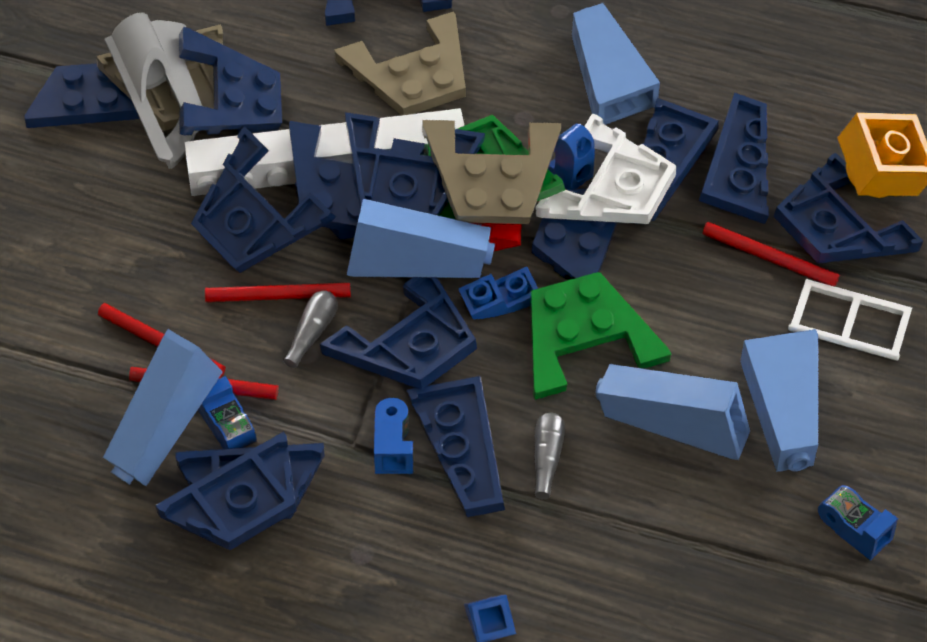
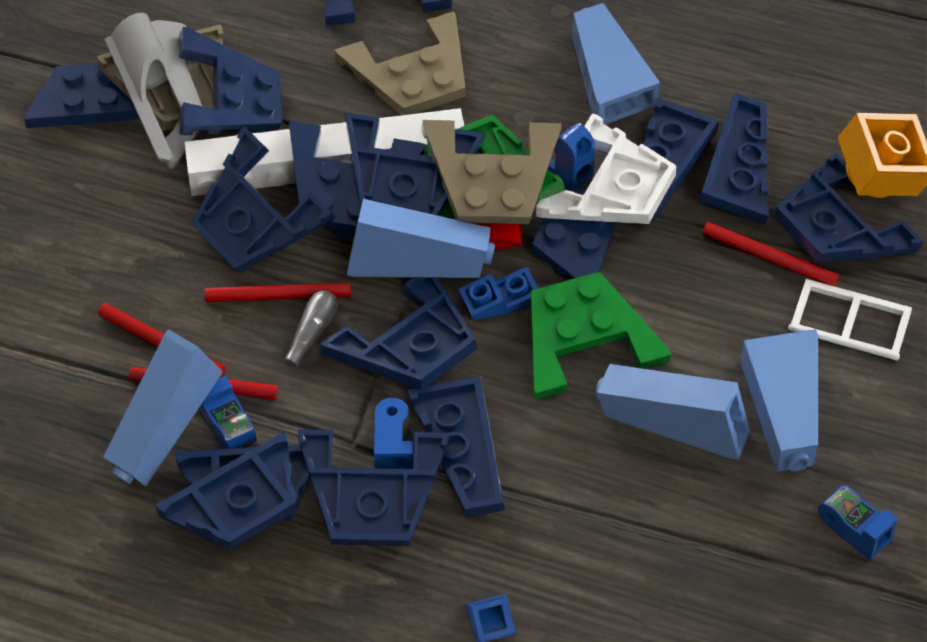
flat silver piece [535,413,565,499] -> none
none -> dark blue wing [298,429,449,546]

